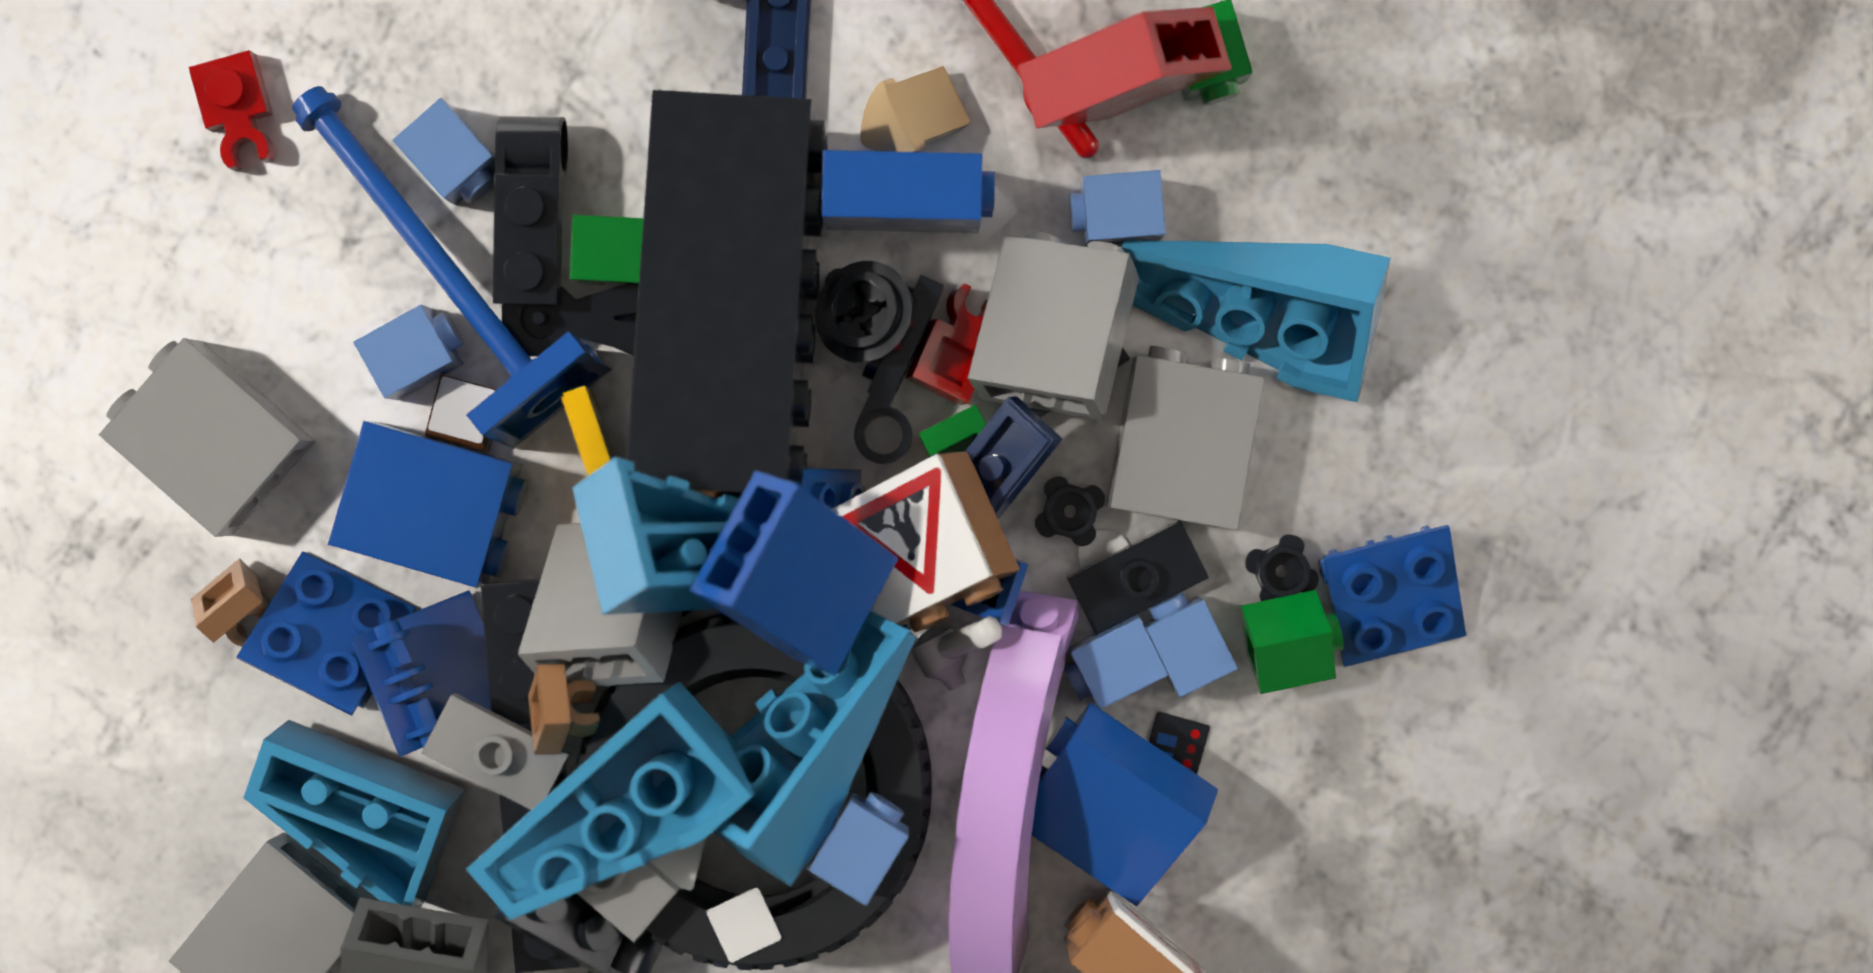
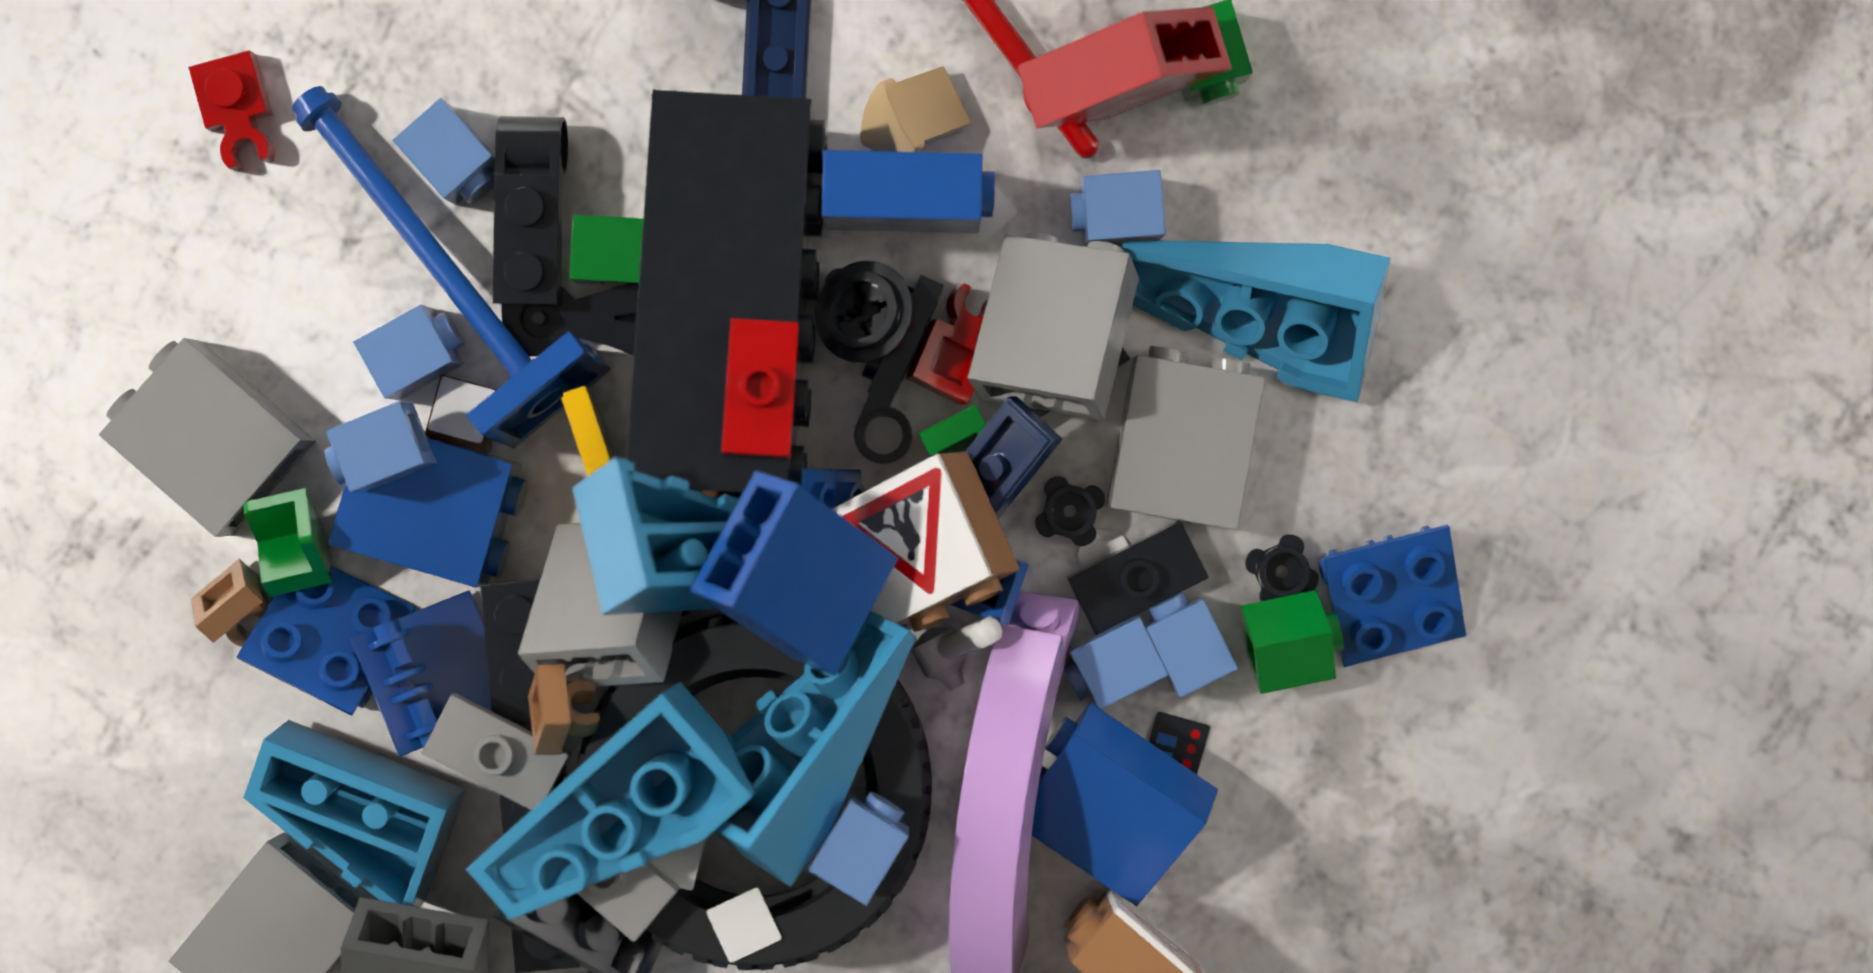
none -> green panel [243,488,332,597]
none -> medium blue brick [325,401,437,492]
none -> red plate [722,318,800,459]

